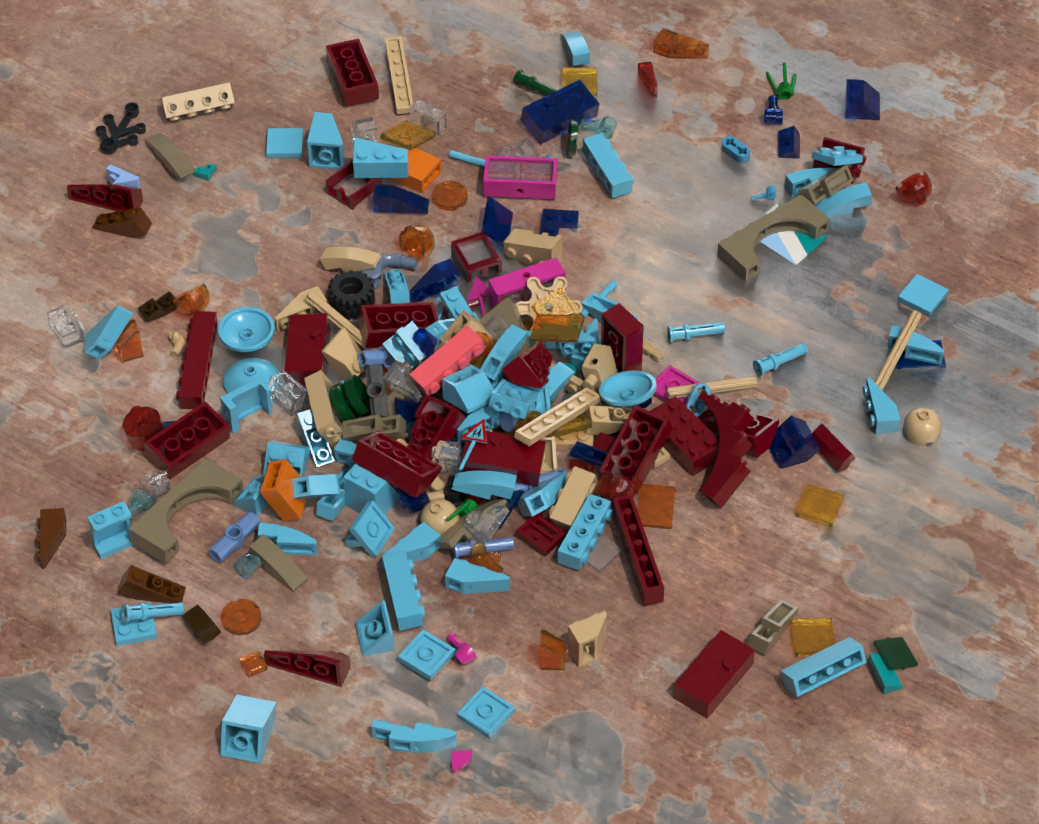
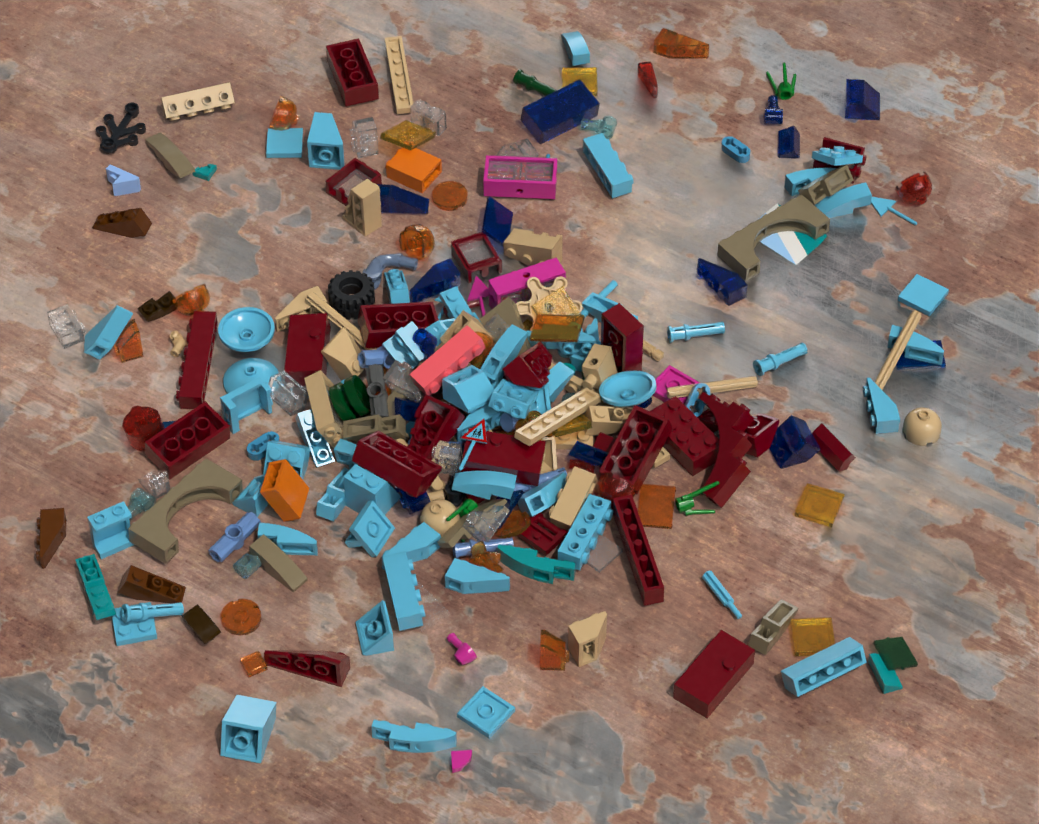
dark red wedge [67,184,143,211] -> none
medium azure slope [292,474,340,500] -> none
tan slope [320,247,381,272] -> none
medium azure wedge [353,137,409,178] -> none
medium azure plate [398,629,456,681] -> none
medium azure bar [449,150,485,167] -> none
clear blue plate [540,209,579,237] -> none
dark green tile [567,120,578,155] -> none
dark azure hand [751,186,776,201] -> none
none -> teal slope [75,554,116,620]
none -> dark azure beam [247,431,280,461]
none -> clear orange cylinder [269,95,300,131]
none -> tan wedge [342,179,382,237]
none -> clear orange tile [491,510,531,538]
none -> teal slope [498,544,576,584]
none -> green plant [675,481,719,516]
none -> clear blue slope [696,258,748,306]
none -> medium azure axle [702,570,742,619]
none -> medium azure piece [871,197,917,225]

